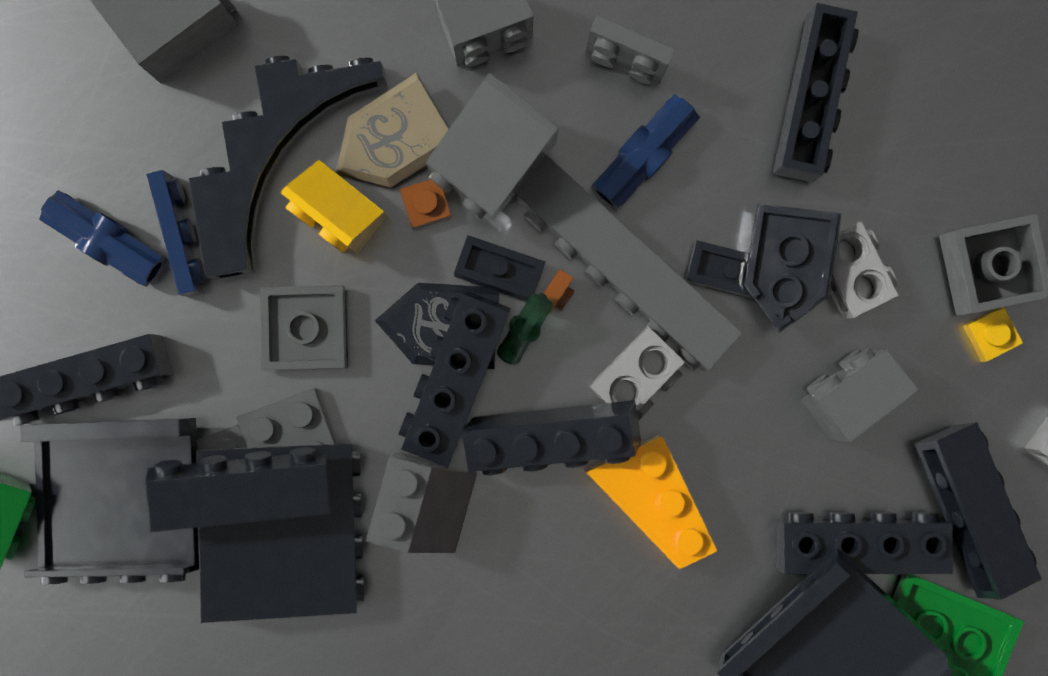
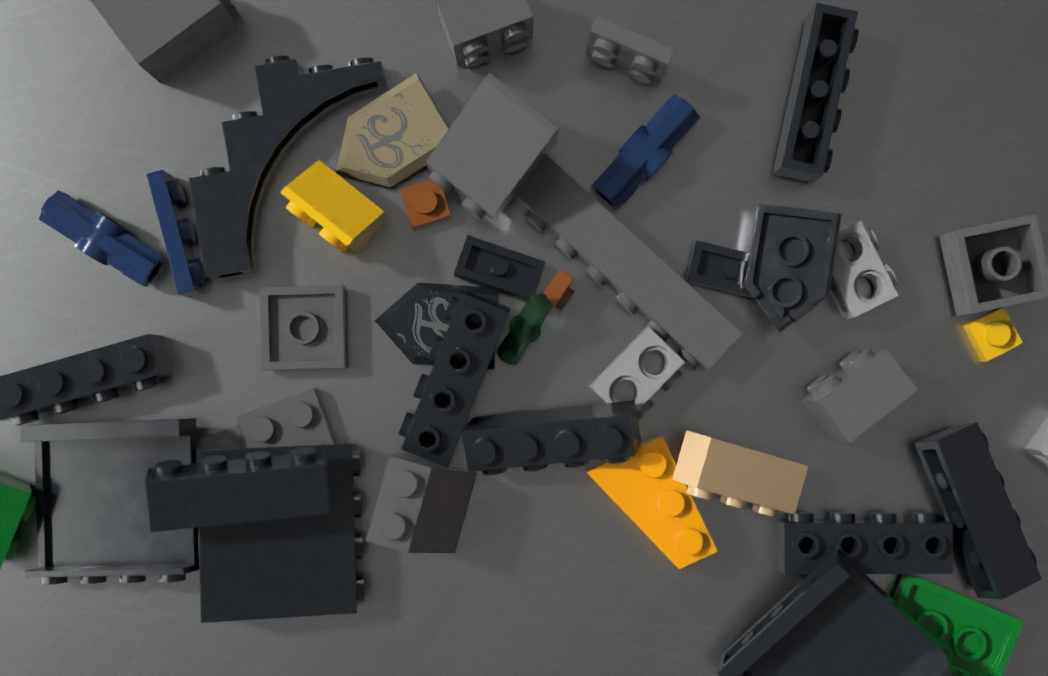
none -> tan brick [672,430,808,518]

